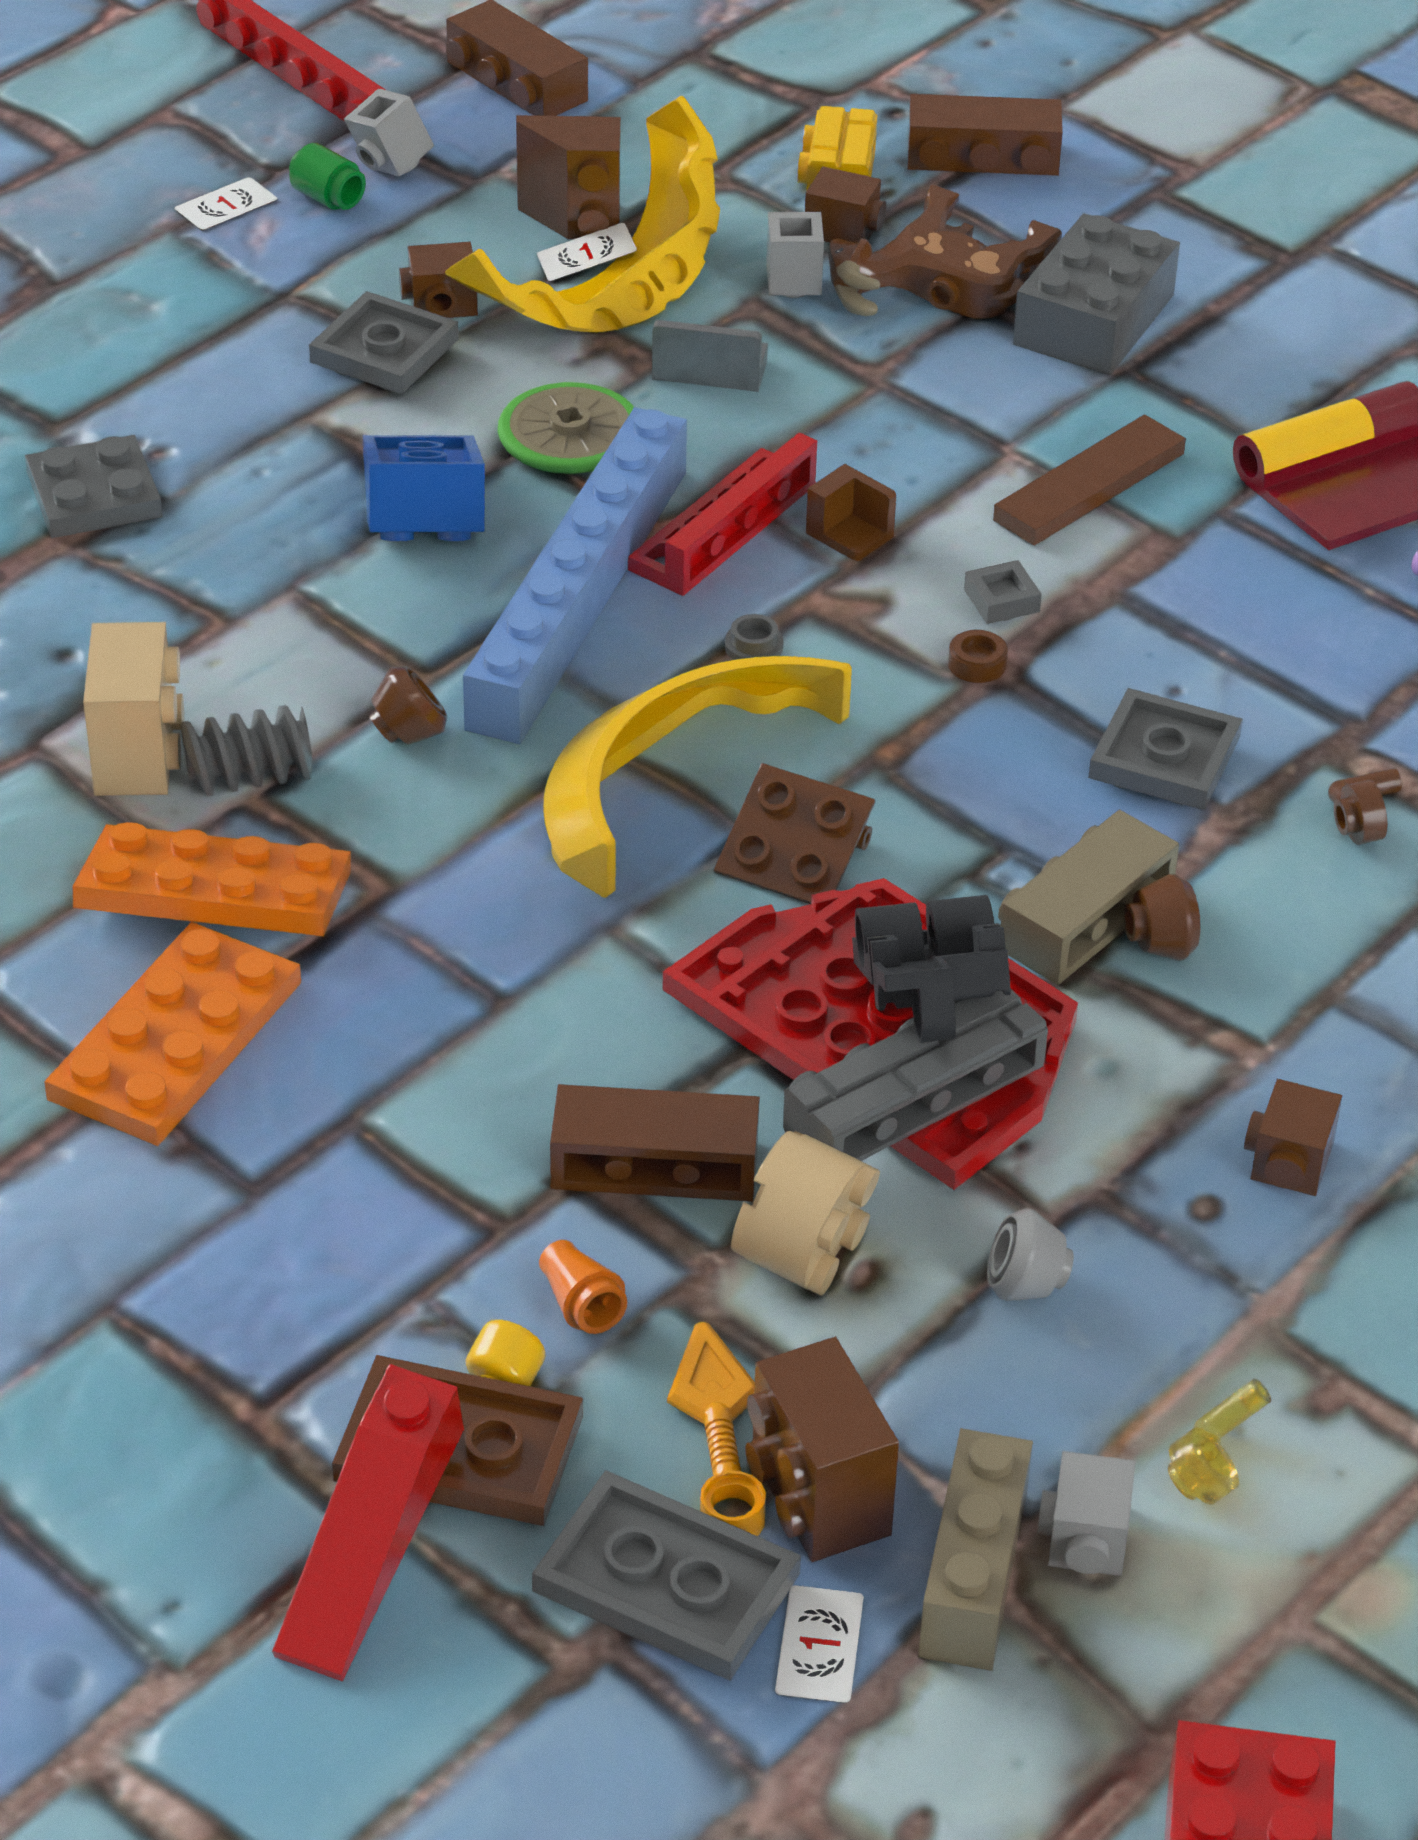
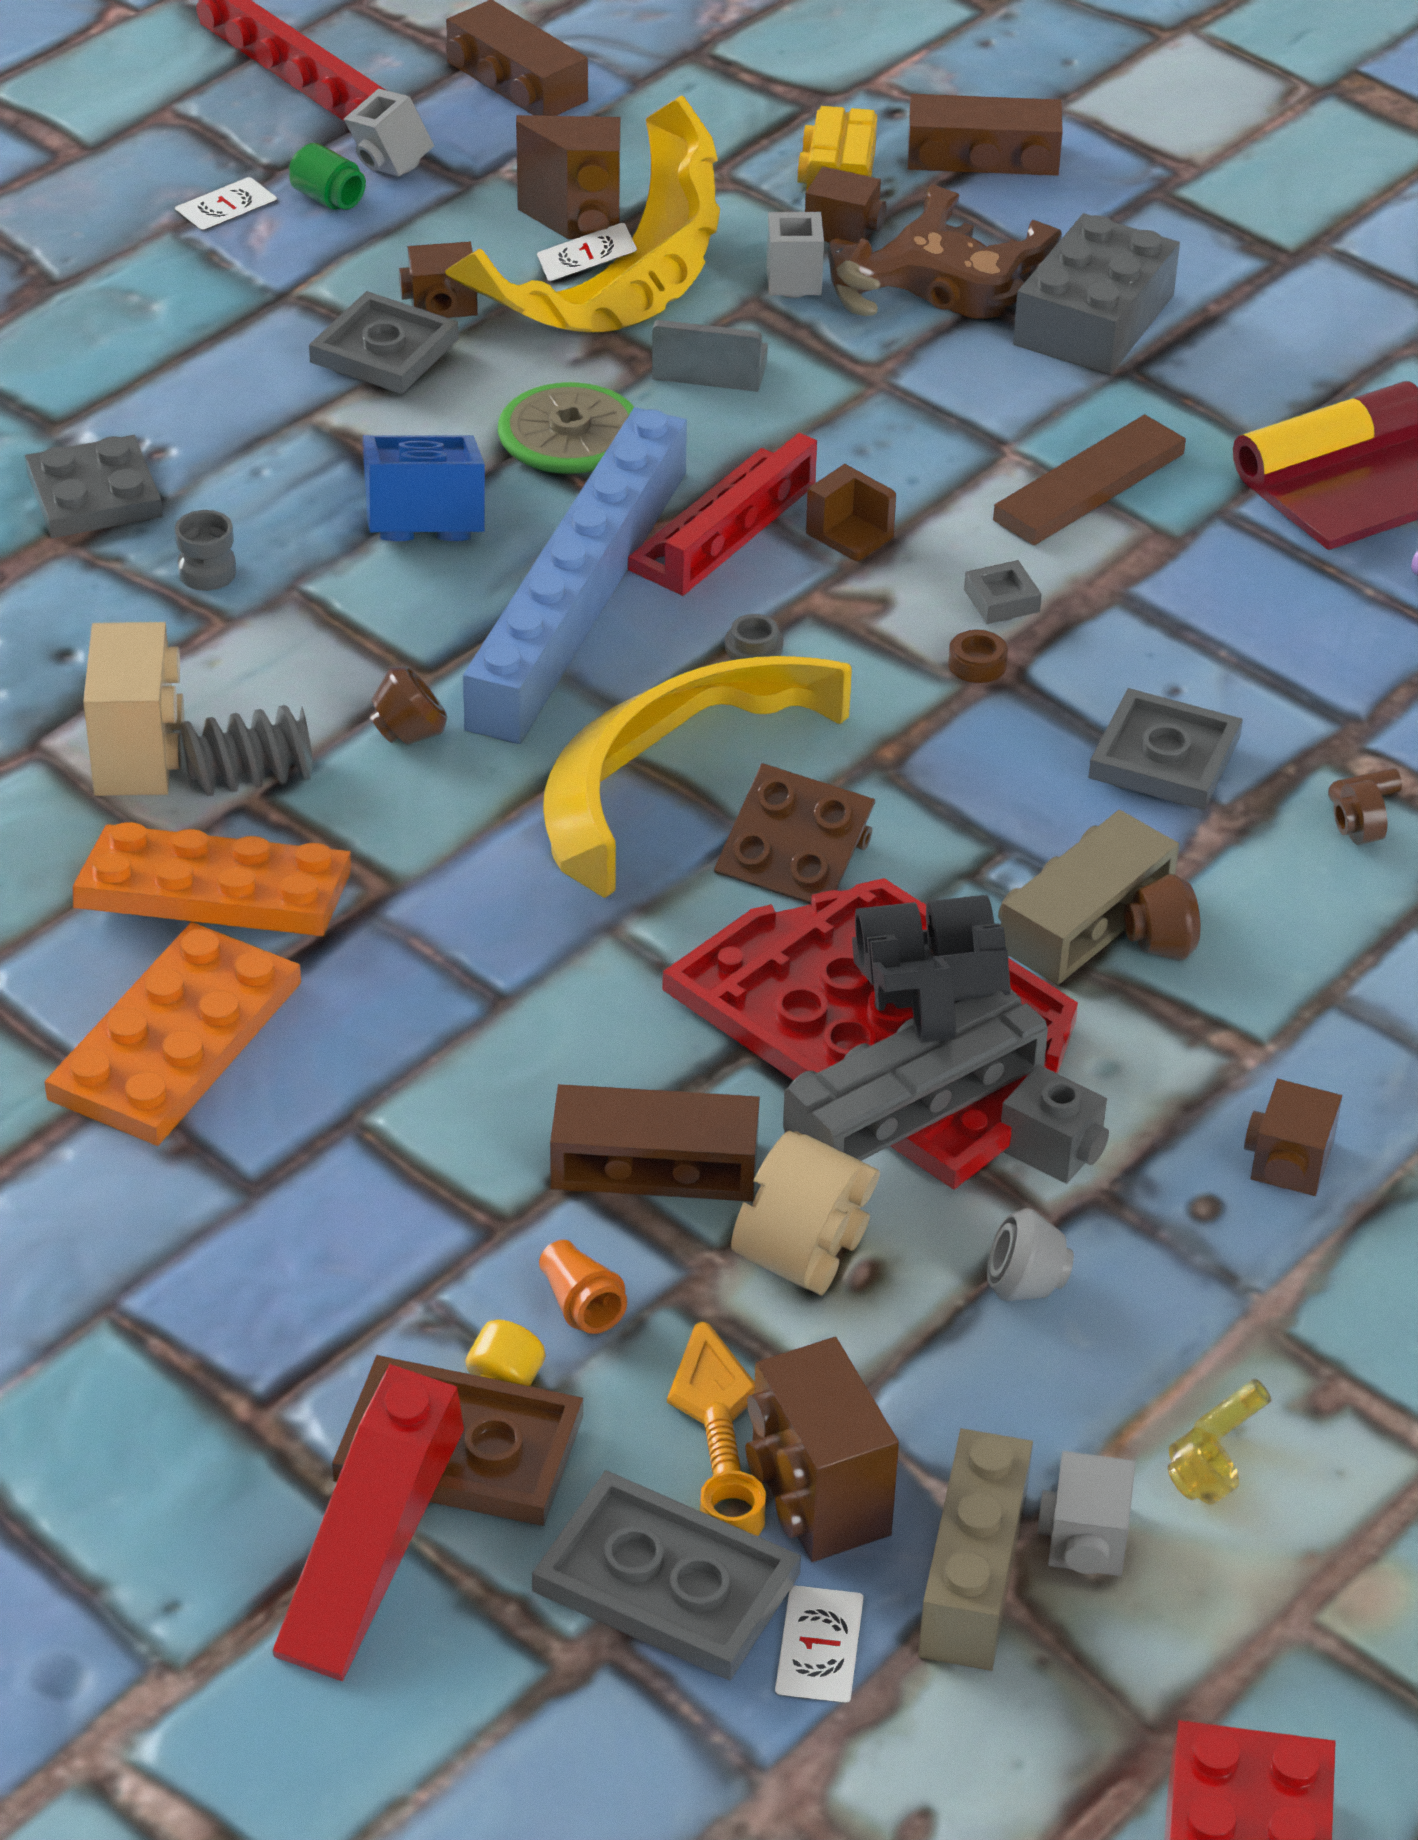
none -> dark grey wheel [174,510,236,591]
none -> dark grey brick [1001,1064,1109,1184]

